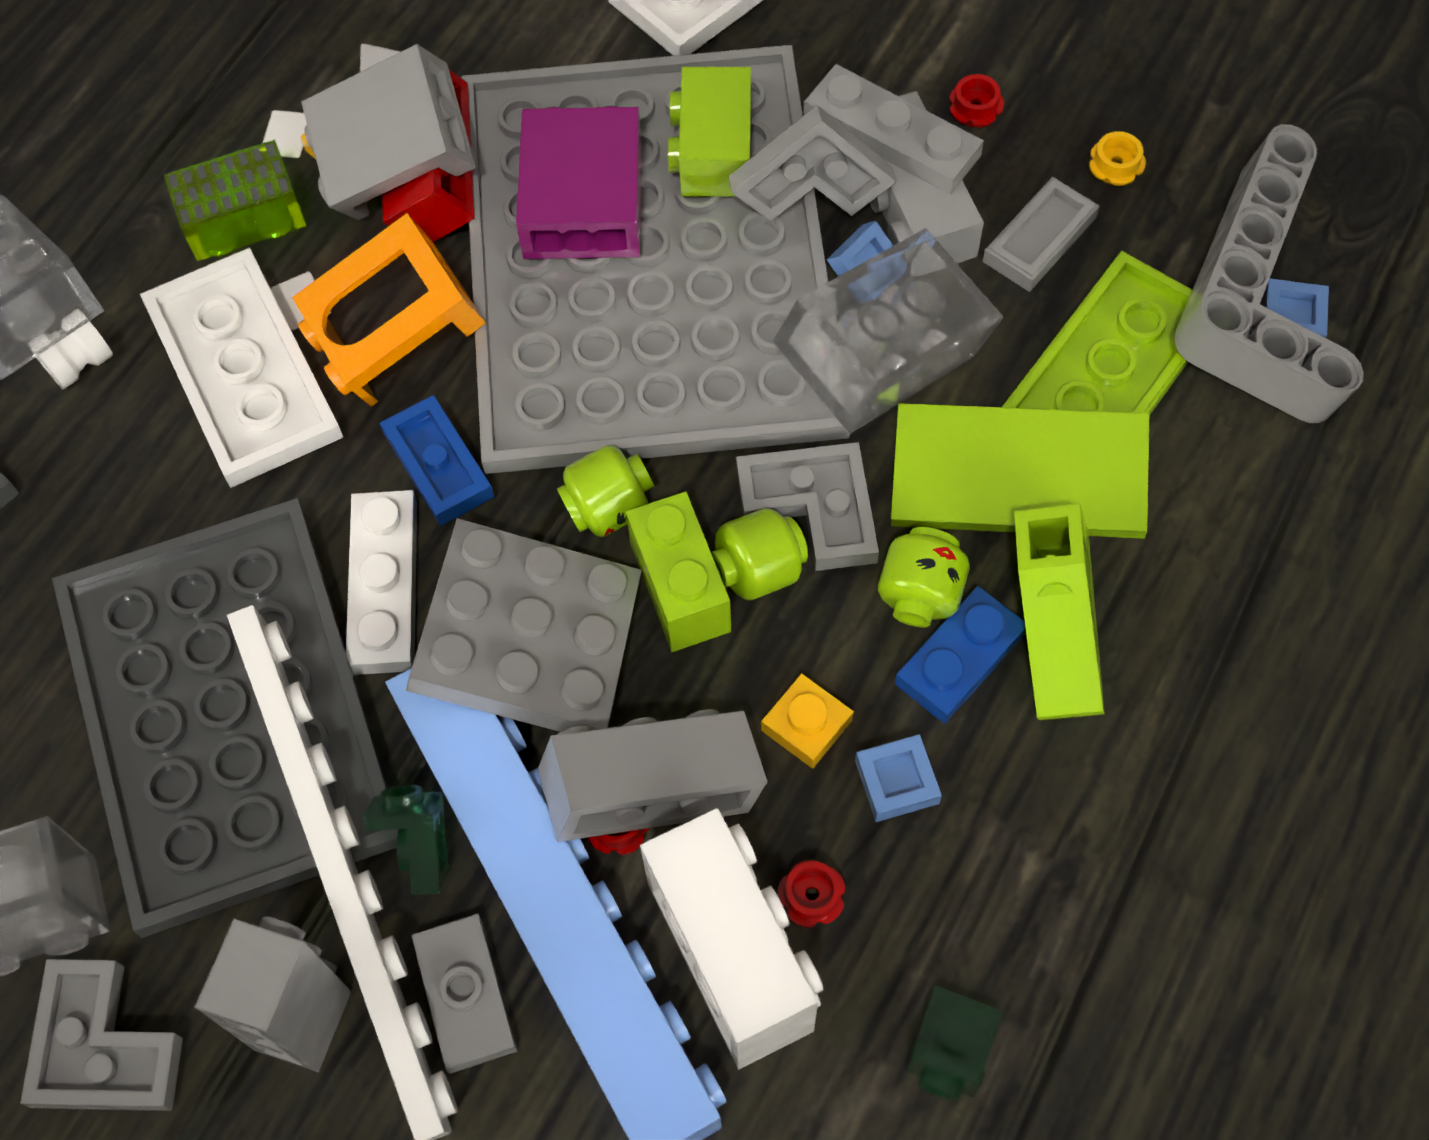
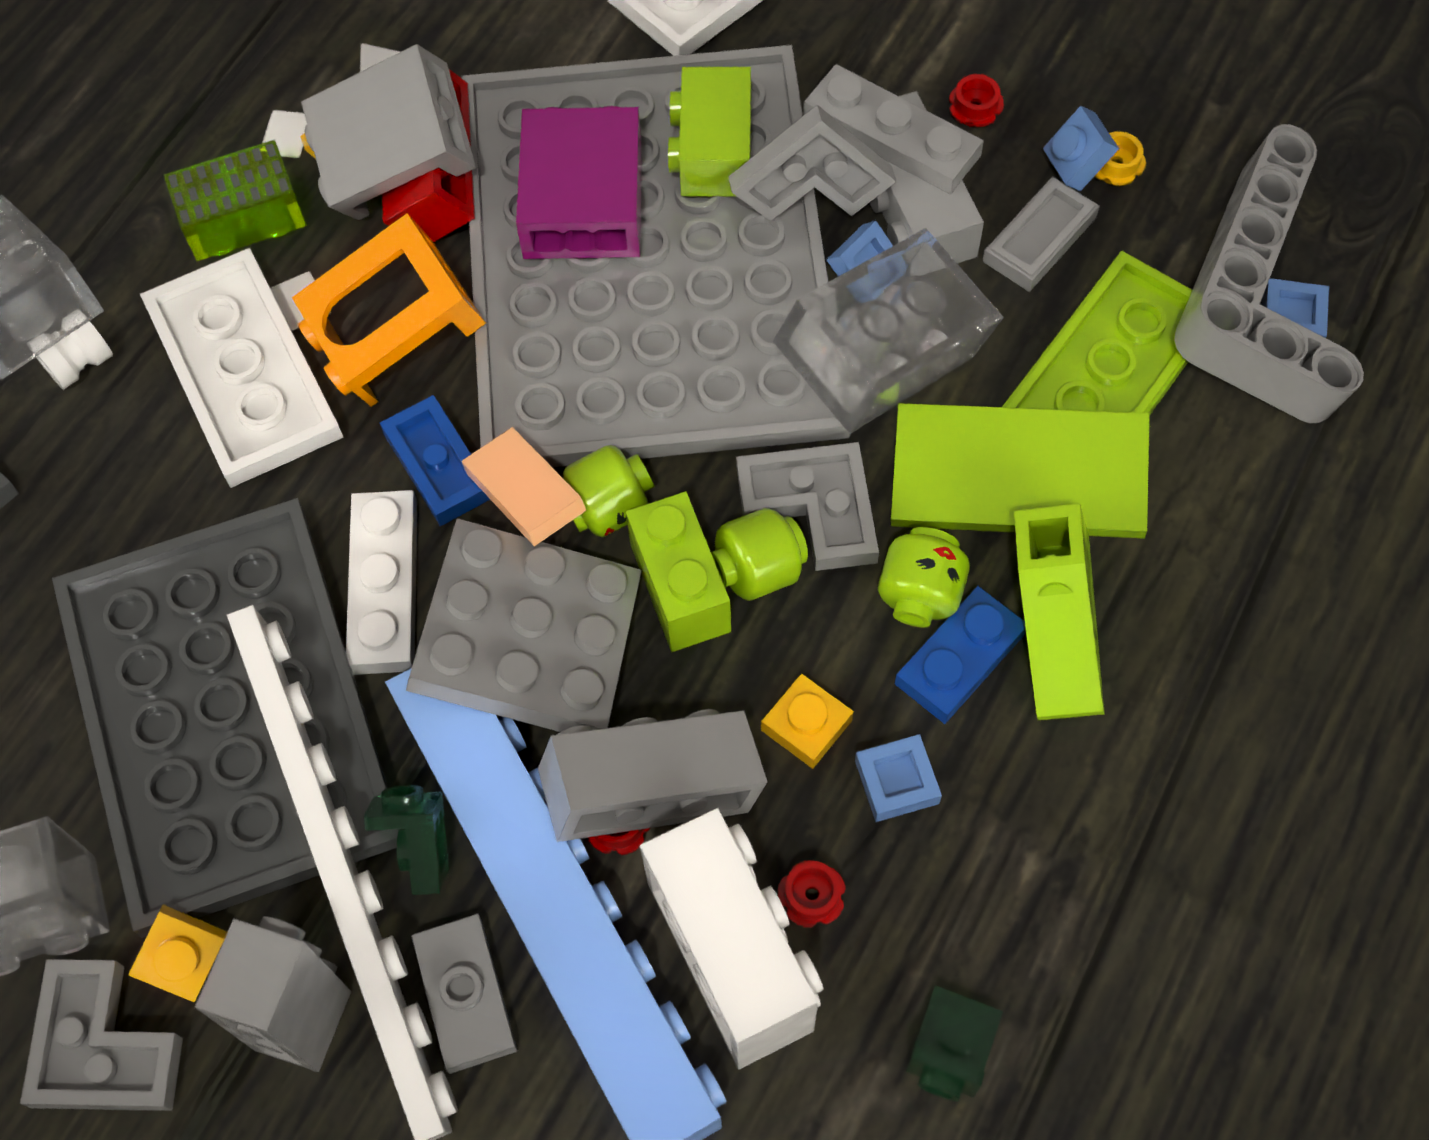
none -> yellow plate [129,905,228,1002]
none -> light nougat tile [461,427,586,547]
none -> medium blue plate [1043,105,1119,191]

